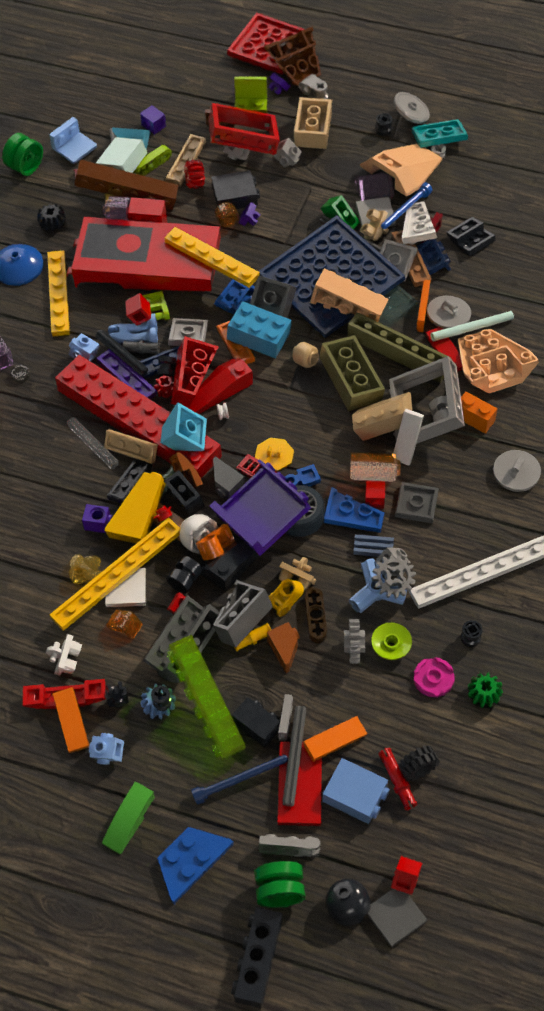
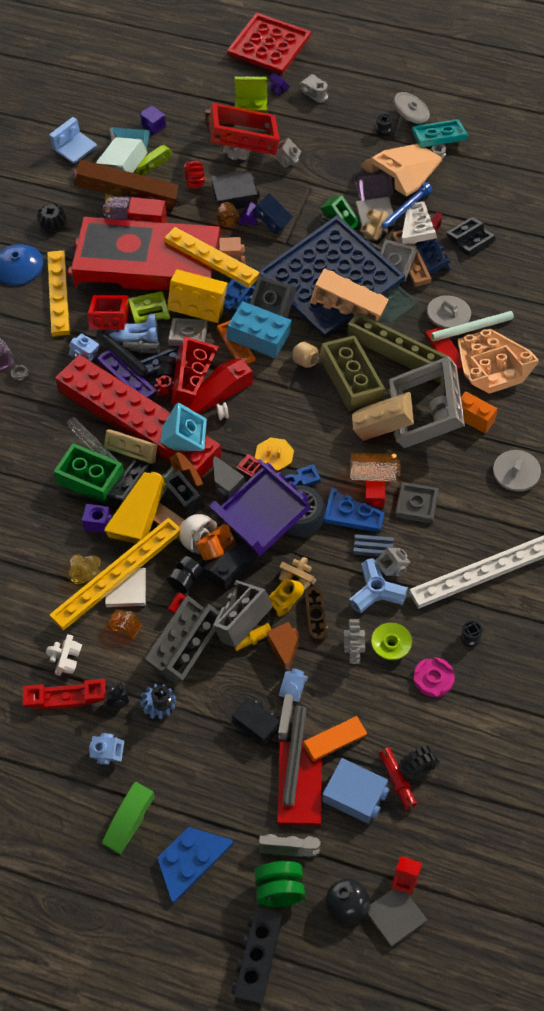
green wheel [2,133,43,176] -> none
orange tile [53,687,89,753] -> none
red brick [125,293,151,326] -> none
red plate [153,505,173,522] -> none
tan tile [165,134,206,187] -> none
clear neon green brick [166,635,246,761] -> none
dark blue piece [191,755,288,805] -> none
reddish brown wedge [264,26,321,86] -> none
tan brick [294,97,332,149] -> none
light grey gear [372,554,416,599] -> none
white tile [392,409,424,465] -> none
orange tile [416,279,430,332] -> none
green gear [467,672,503,708] -> none
none -> green brick [54,443,124,504]
none -> red window [88,295,129,330]
none -> yellow brick [167,269,228,323]
none -> nougat brick [220,237,245,274]
none -> dark blue brick [252,192,293,234]
none -> light blue bracket [279,669,308,702]

